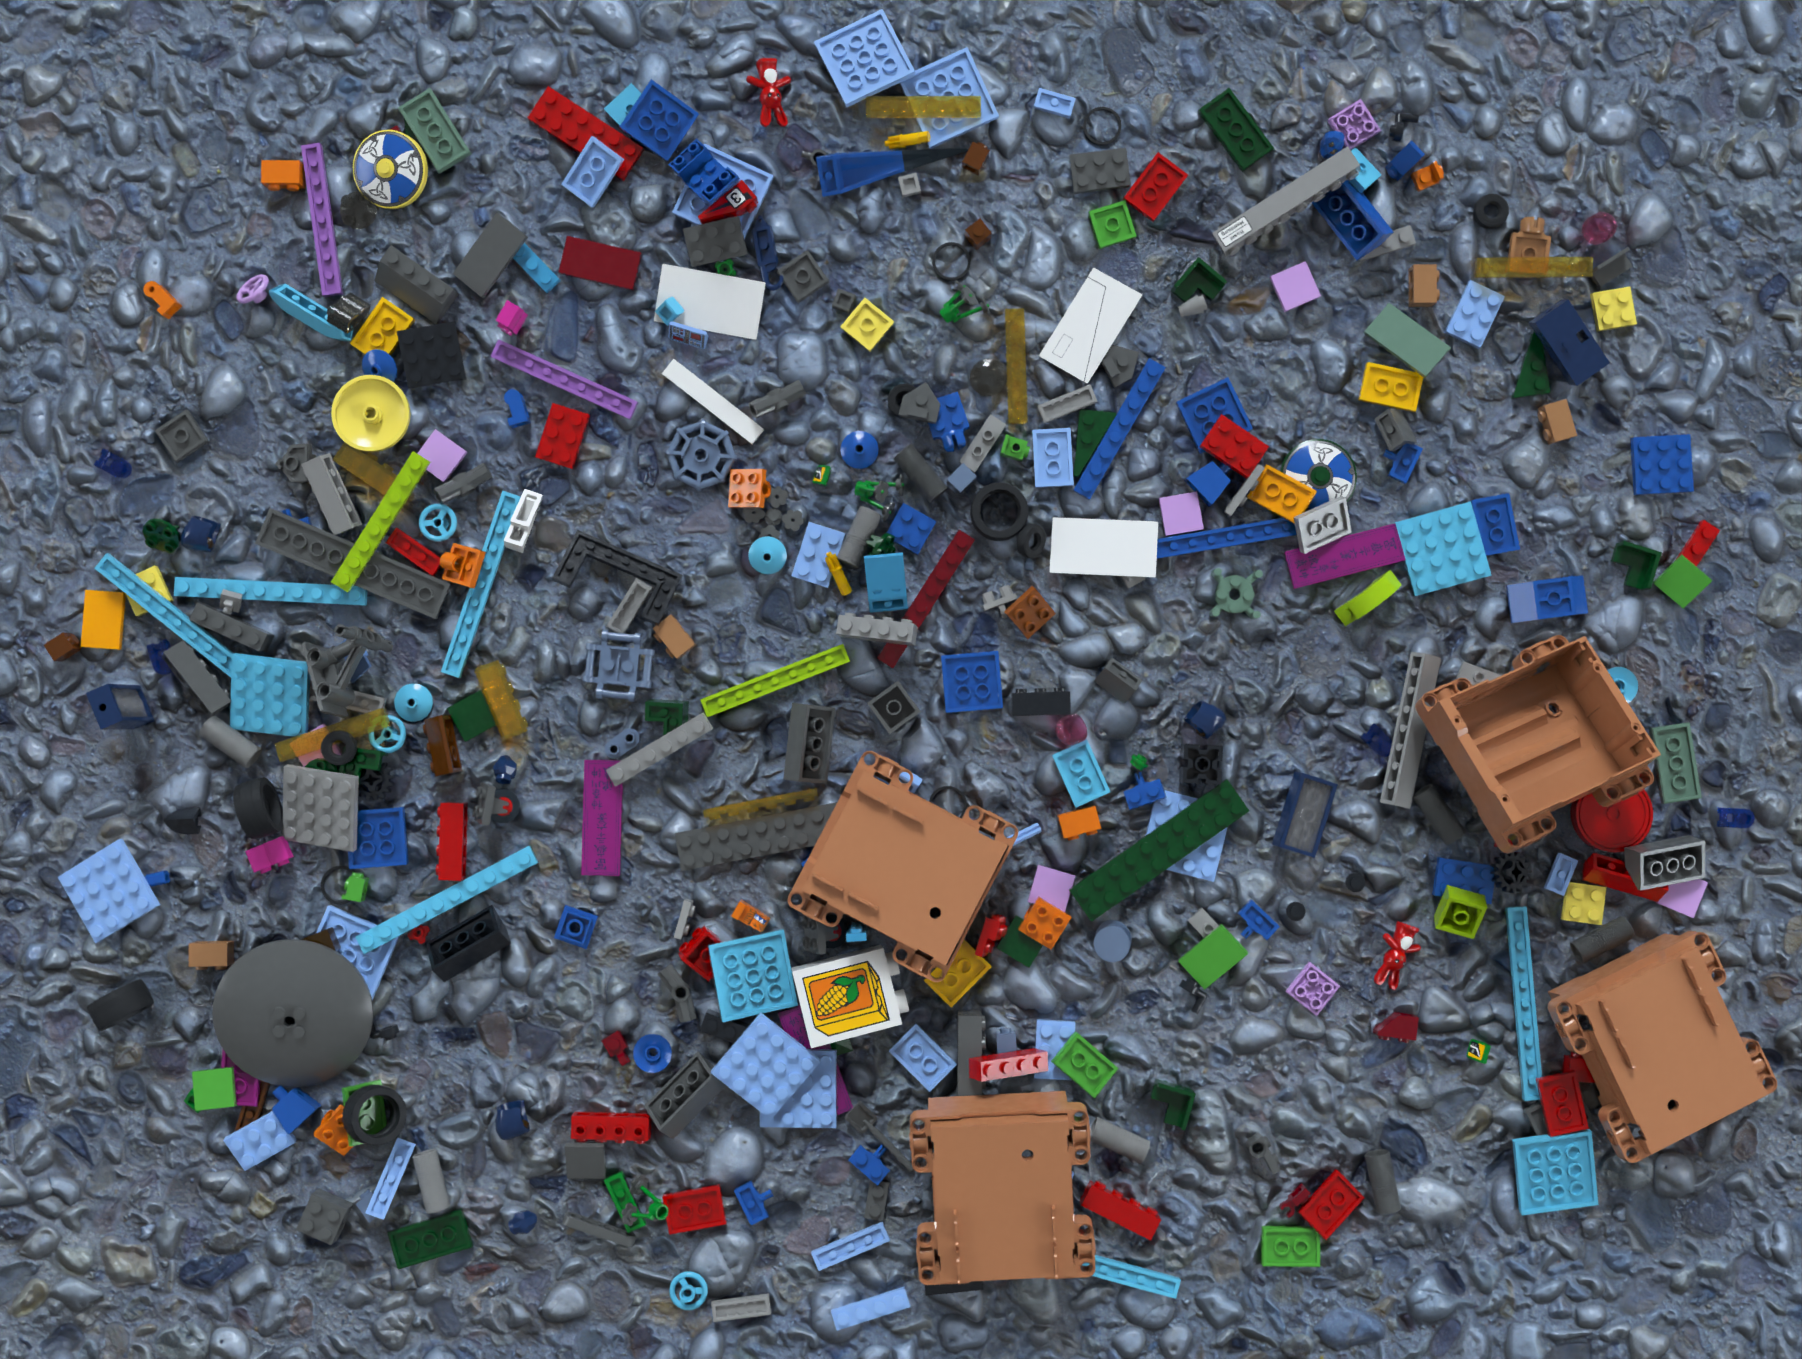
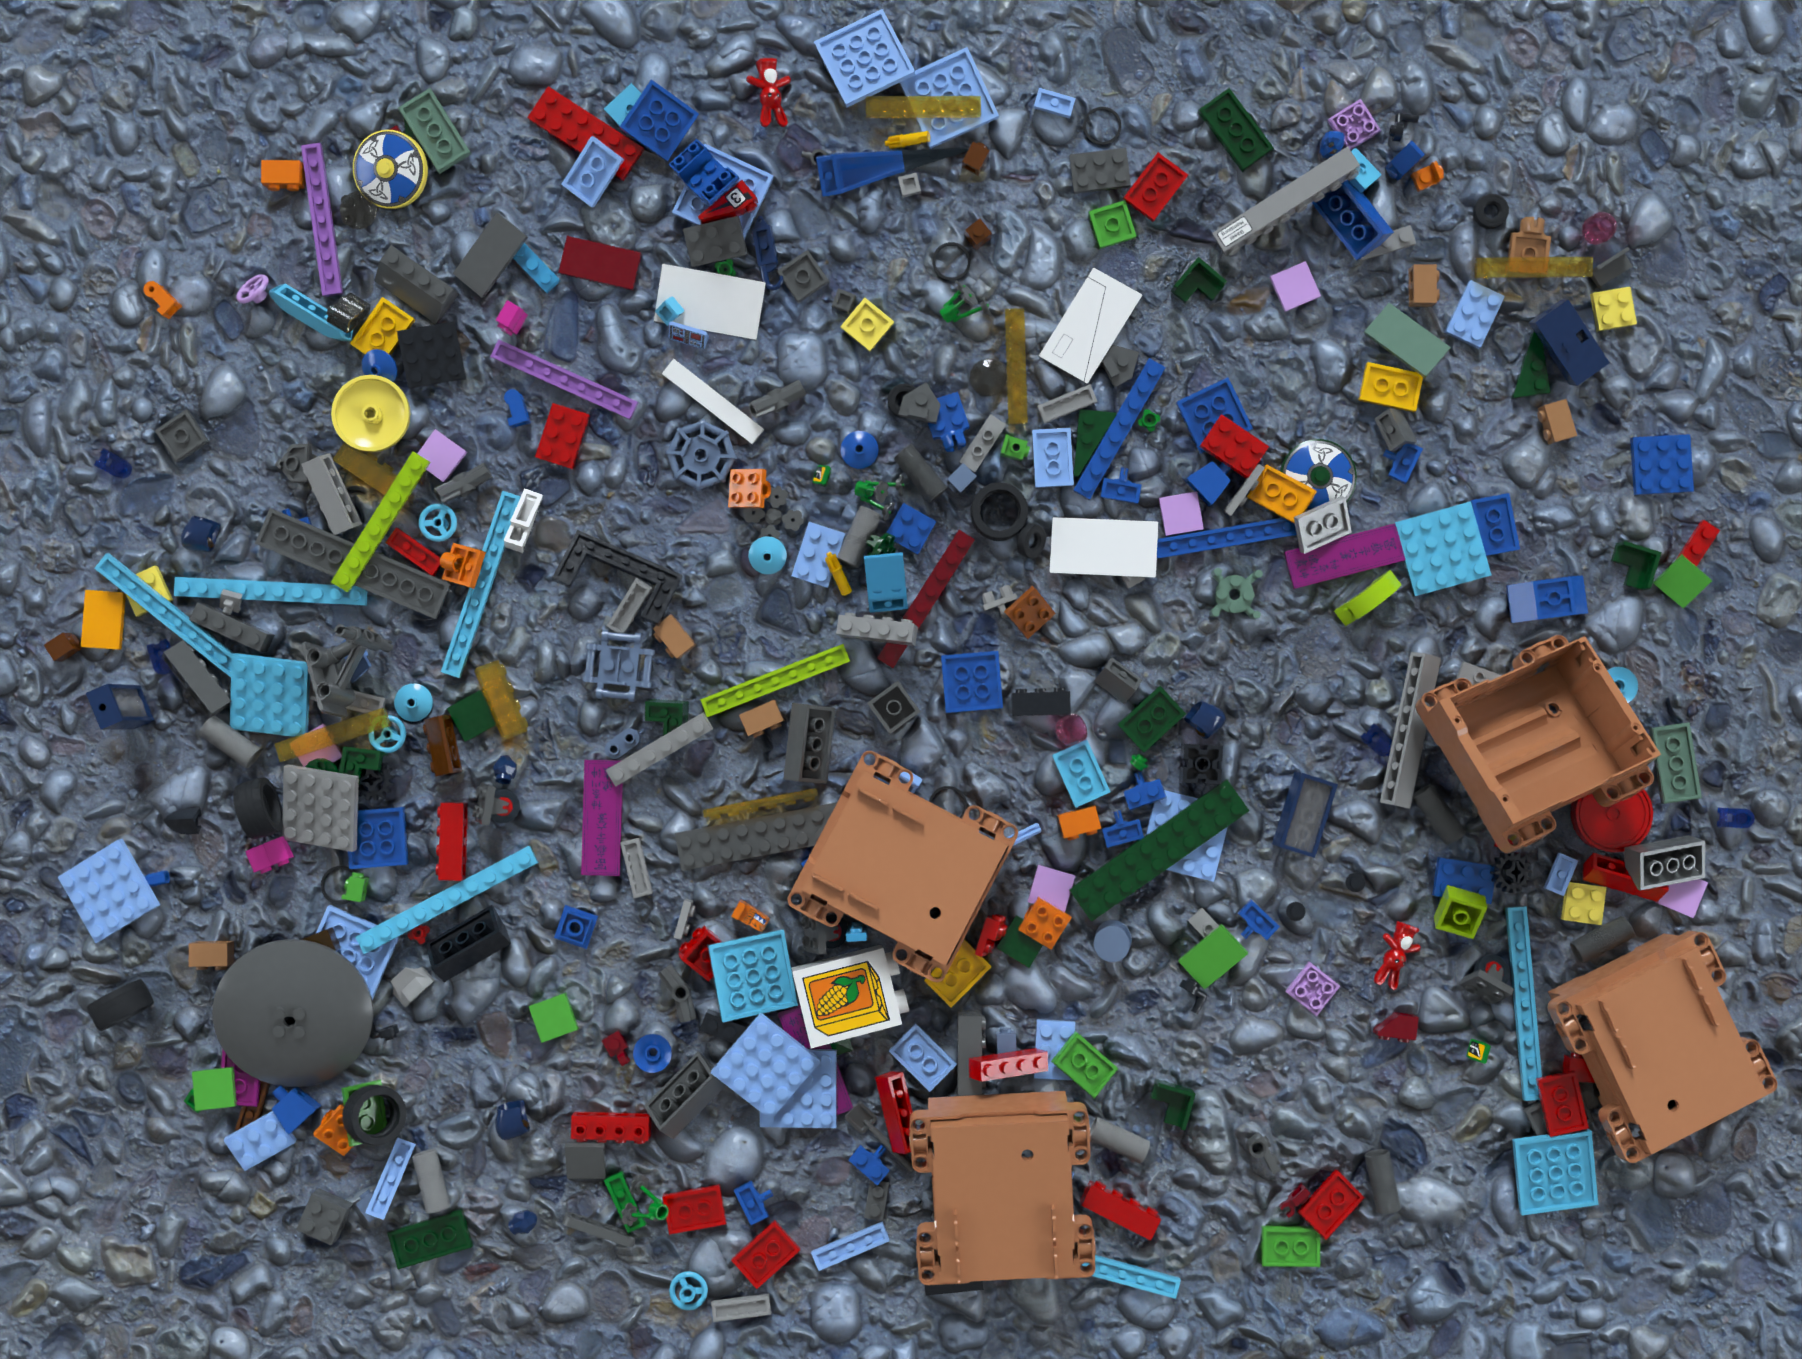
dark green plate [142,518,181,553] -> none
black tyre [321,730,357,765] -> none
light blue plate [831,1286,910,1331] -> none
light grey cone [1178,295,1208,317] -> none
none -> light grey slope [390,966,435,1007]
none -> bright green tile [529,992,579,1043]
none -> light grey plate [620,837,653,898]
none -> red plate [731,1220,801,1289]
none -> medium nougat brick [739,700,785,738]
none -> red brick [875,1071,915,1154]
none -> blue plate [1100,467,1142,504]
none -> blue plate [1102,810,1144,848]
none -> dark green plate [1117,686,1186,753]
none -> green plate [1138,409,1160,432]
none -> dark grey plate [1459,954,1514,1004]

